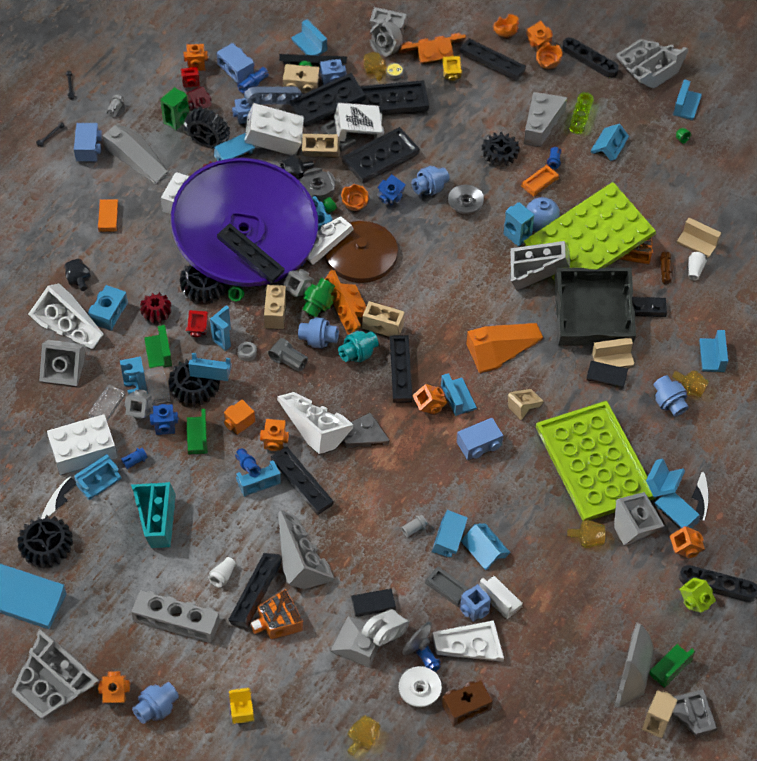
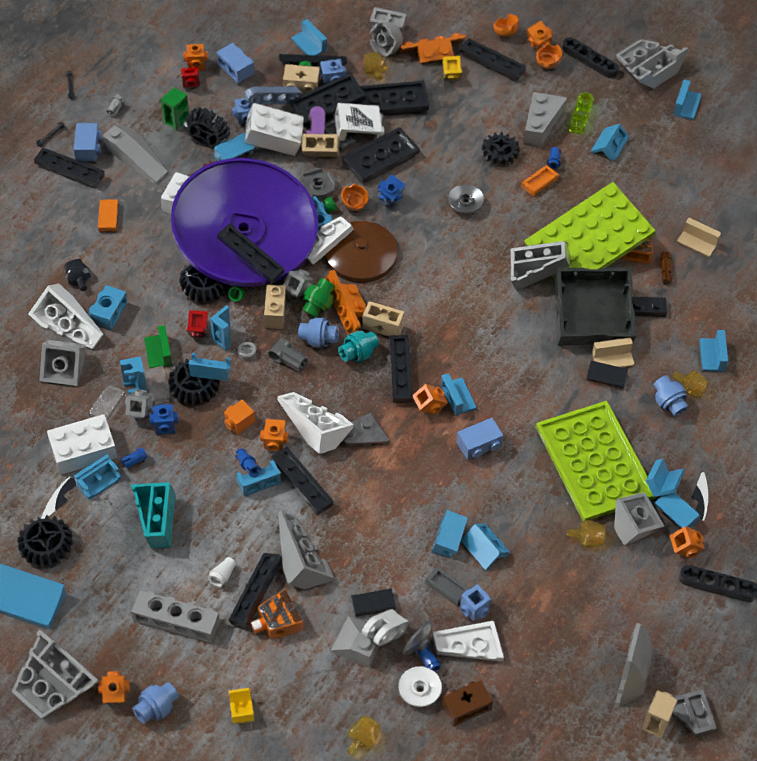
dark red gear [140,292,172,324] -> none
dark red brick [186,86,212,111] -> none
green panel [187,409,208,455] -> none
blue pin [237,67,269,94] -> none
black piece [280,155,314,179] -> none
tile [386,63,403,80] -> none
light grey pin [401,515,428,538] -> none
medium blue piece [411,166,450,196] -> none
orange wedge [466,323,543,374] -> none
white panel [479,576,523,619] -> none
dark azure brick [503,202,534,247] -> none
tan slope [508,389,544,420] -> none
medium blue cylinder [526,197,560,232] -> none
green panel [649,644,695,688] -> none
green hinge [676,128,691,143] -> none
lime brick [679,577,716,613] -> none
white cone [688,252,707,281] -> none
none -> black plate [34,147,105,187]
none -> medium lavender leg [306,106,325,134]

